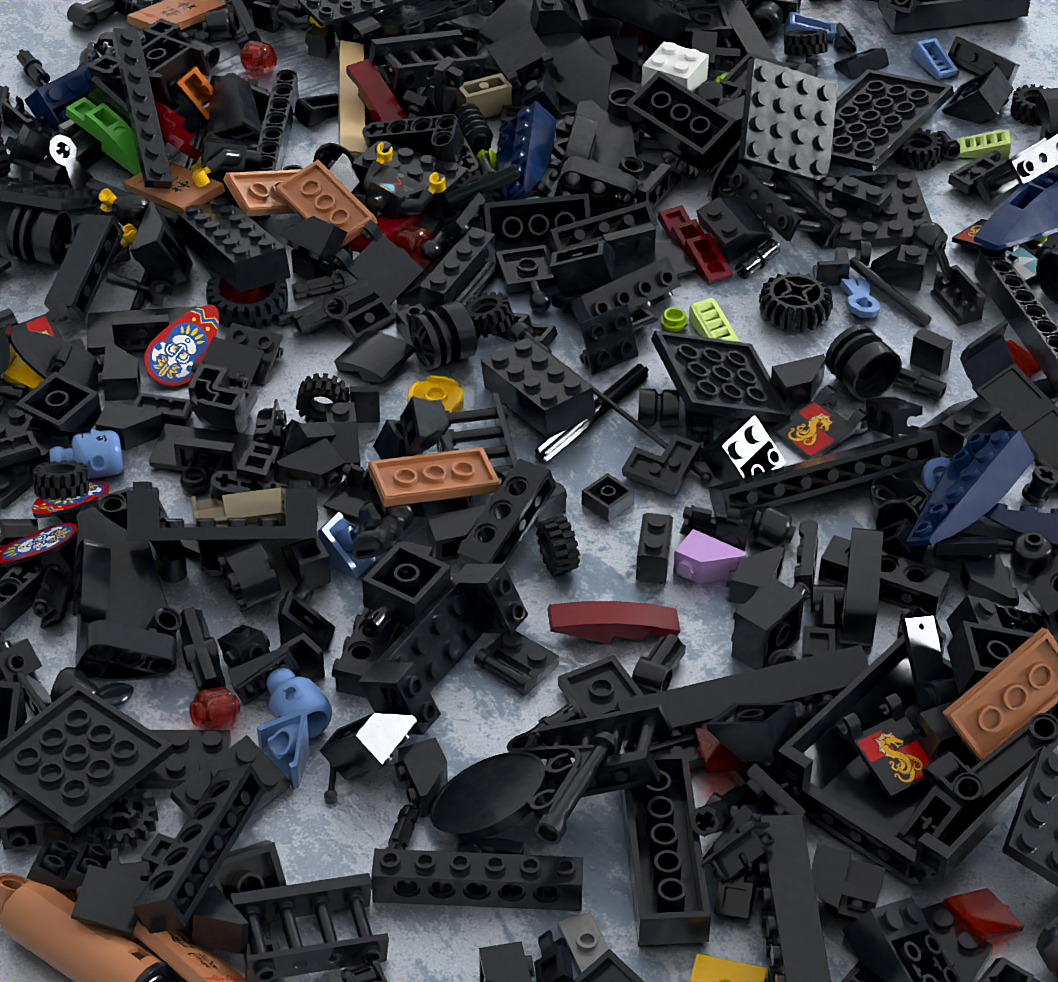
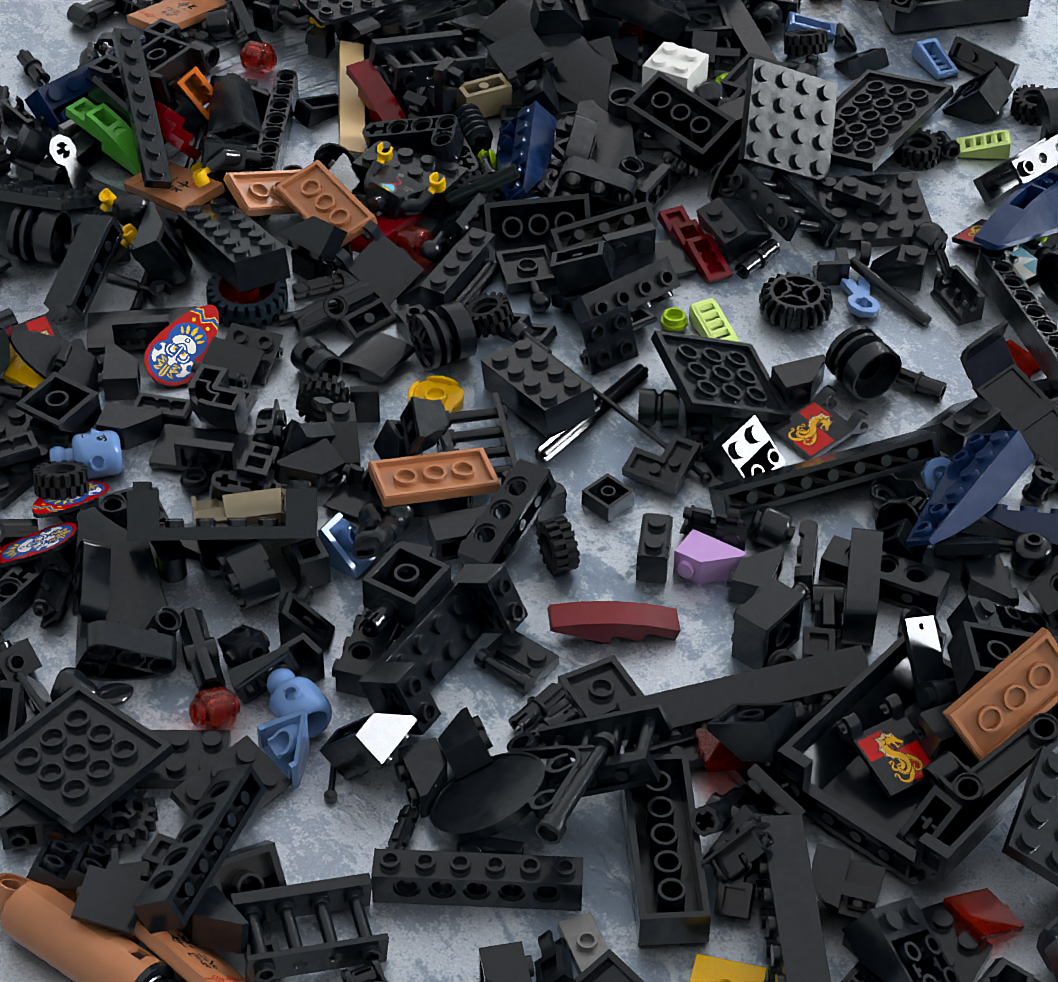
black piece [632,634,686,692] -> none
black hinge [865,396,923,438] -> none
black piece [910,327,953,376] -> none
black hinge [948,150,1009,194] -> none
none -> black wheel [290,336,343,379]
none -> black slope [438,707,494,780]
none -> black axle [509,683,566,734]

